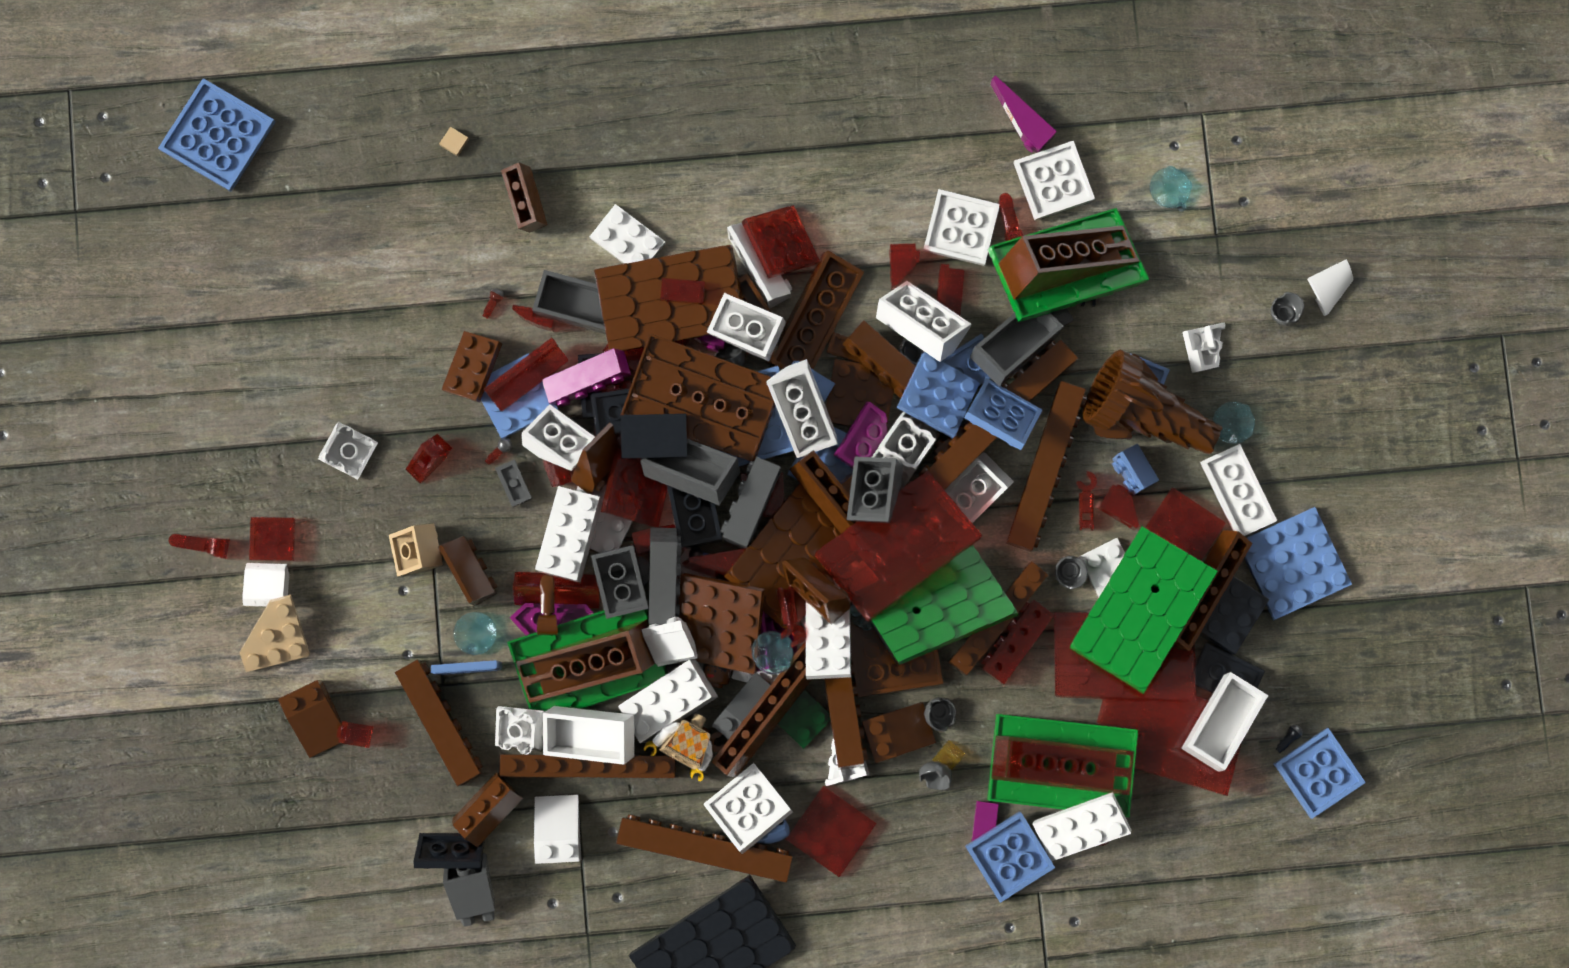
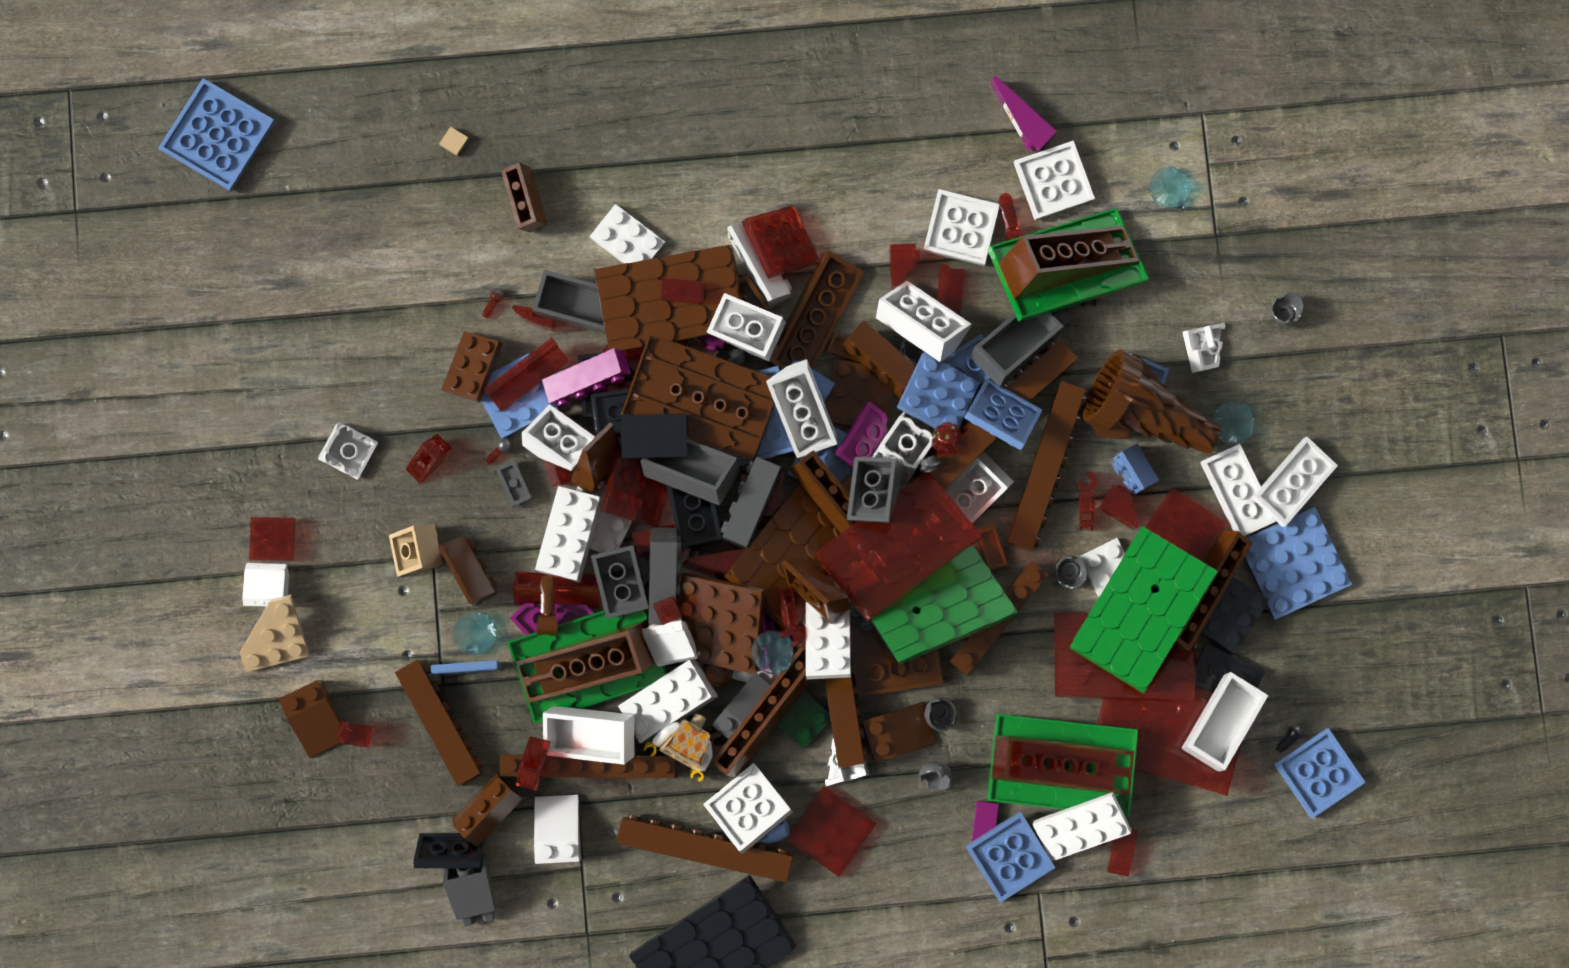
clear red piece [169,534,230,559] -> none
white slope [495,706,544,755] -> none
clear yellow slope [932,740,965,770] -> none
clear red brick [981,600,1054,685] -> none
white slope [1307,259,1353,316] -> none
none -> clear red slope [516,736,551,791]
none -> clear red plate [653,595,682,625]
none -> dark grey plate [919,455,941,473]
none -> clear red head [932,422,962,456]
none -> dark orange tile [975,525,1008,571]
none -> clear red slope [1107,829,1137,877]
none -> white plate [1252,437,1338,527]

